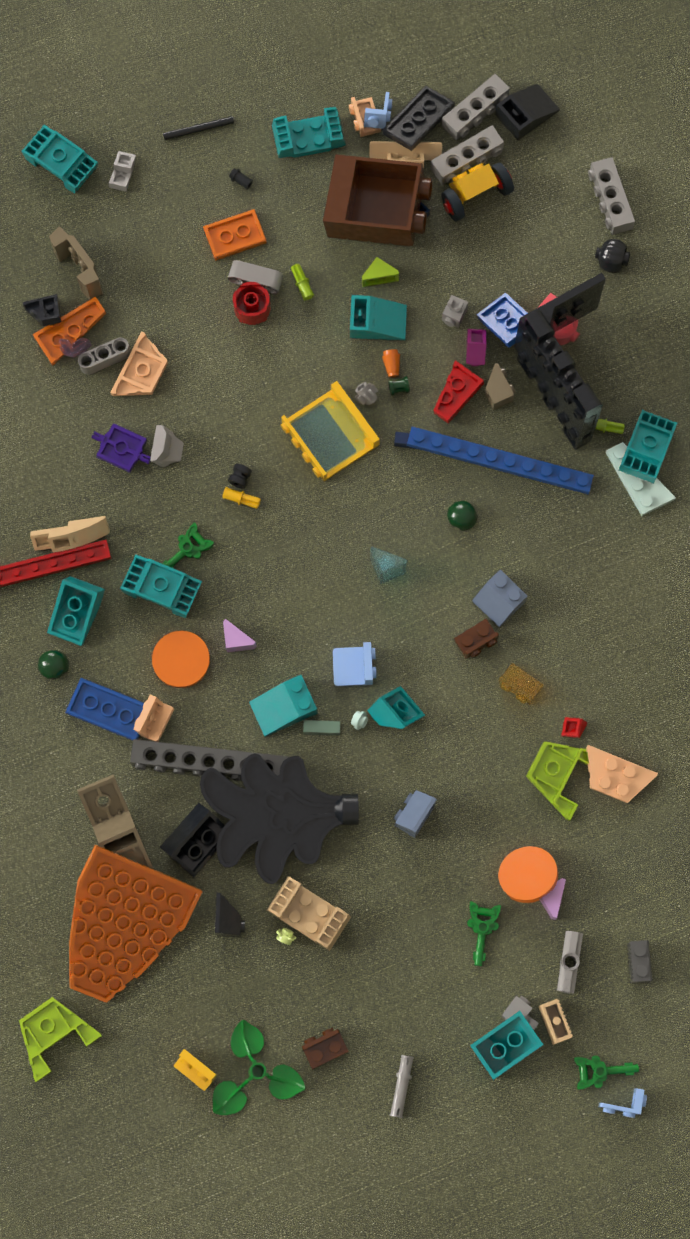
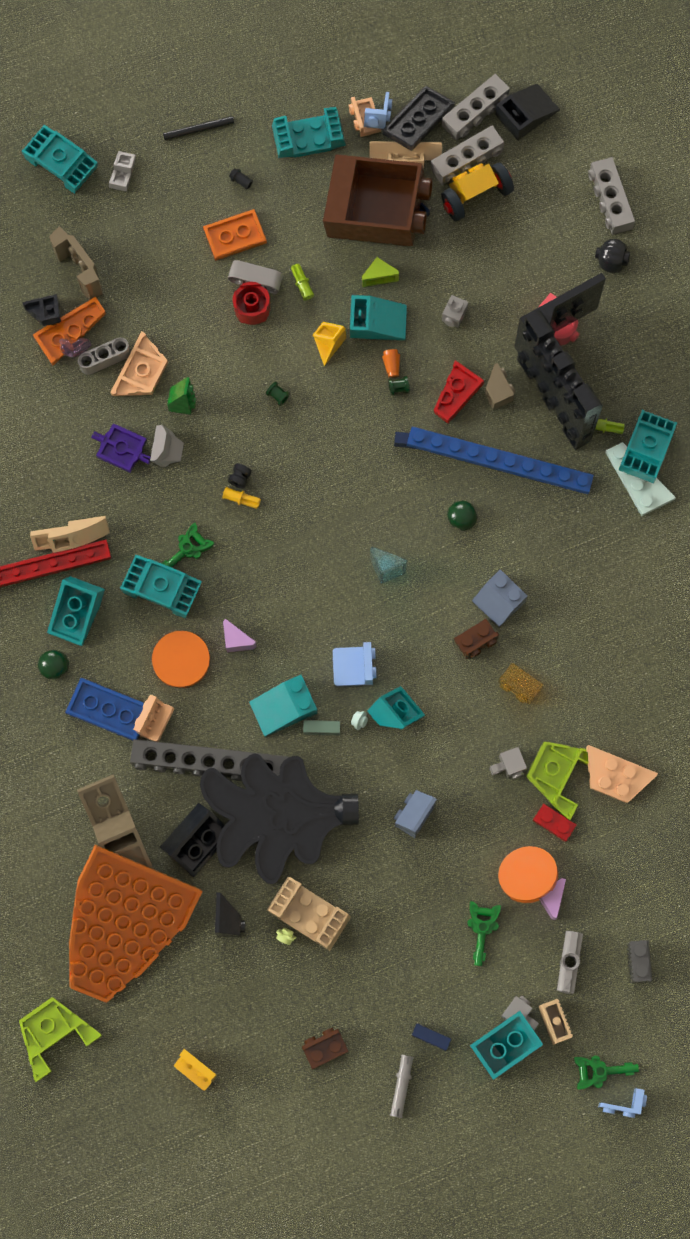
green plant [213,1020,305,1116] -> none
clear light blue panel [281,381,380,481] -> none
light grey gear [354,382,378,405] -> none
magenta slope [466,329,486,366] -> none
plate [476,293,528,348] -> none
red slope [561,717,587,738] -> none
none -> green slope [167,377,197,415]
none -> dark green bush [266,381,290,406]
none -> yellow slope [312,322,346,366]
none -> dark blue piece [411,1024,451,1051]
none -> light grey brick [489,747,527,779]
none -> red plate [533,803,576,842]

